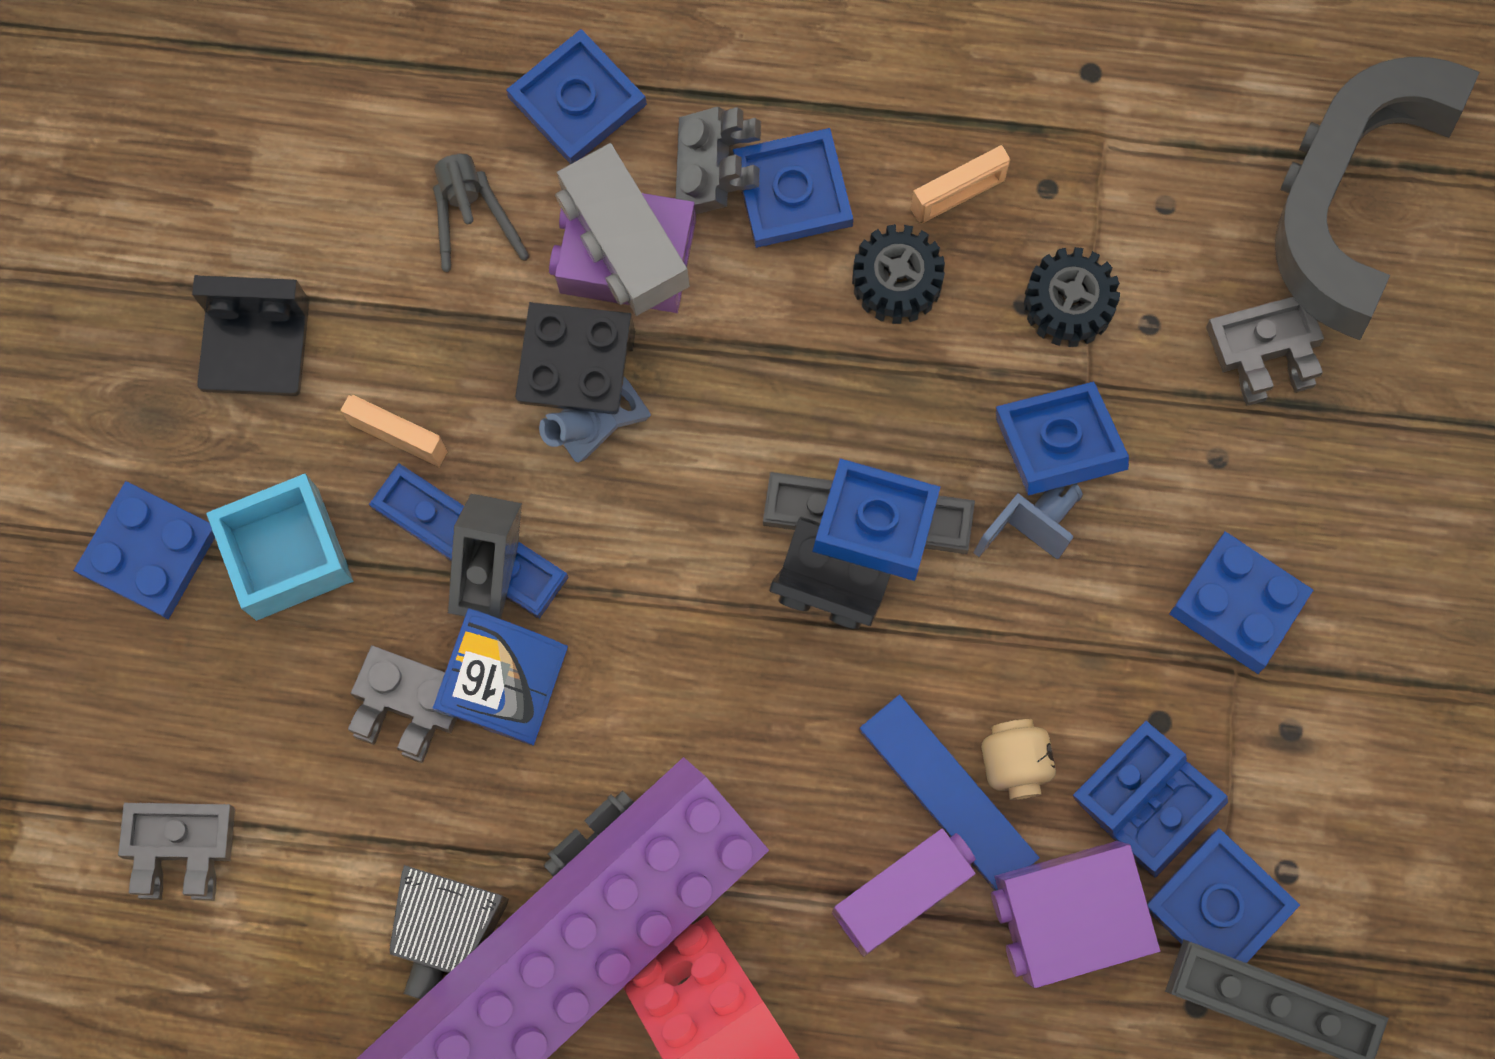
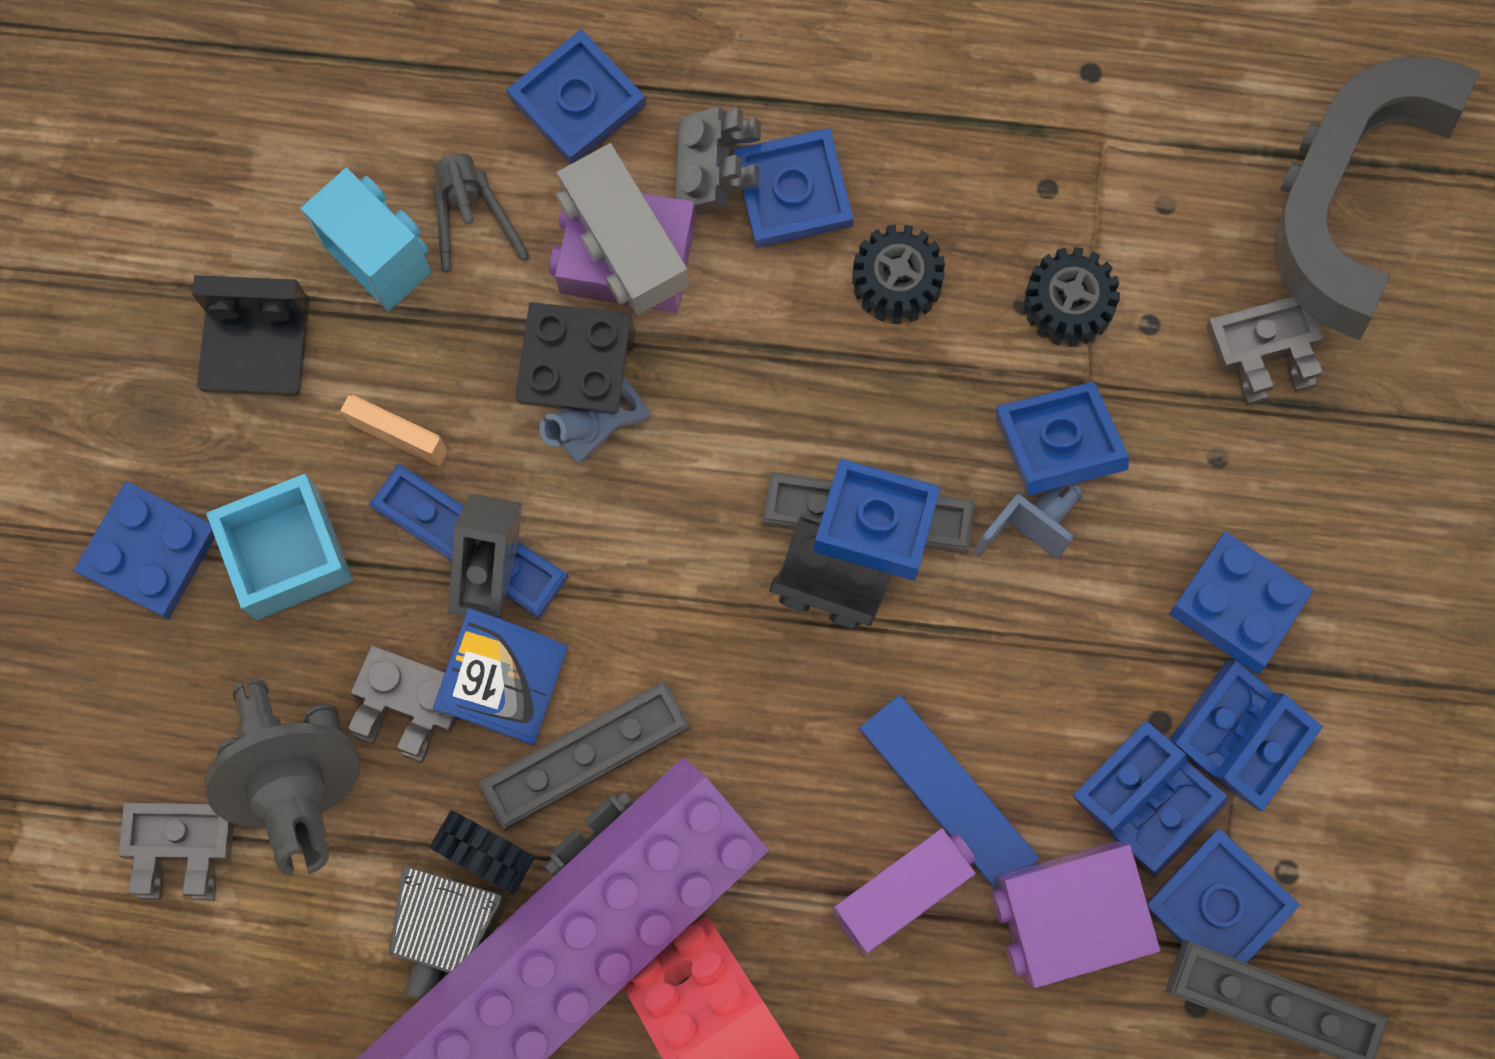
light nougat tile [911,145,1010,223] -> none
tan head [981,719,1056,800] -> none
none -> dark grey piece [205,679,360,876]
none -> medium azure piece [300,167,432,312]
none -> black wheel [429,810,535,895]
none -> dark grey tile [478,681,691,831]
none -> blue slope [1169,660,1323,811]

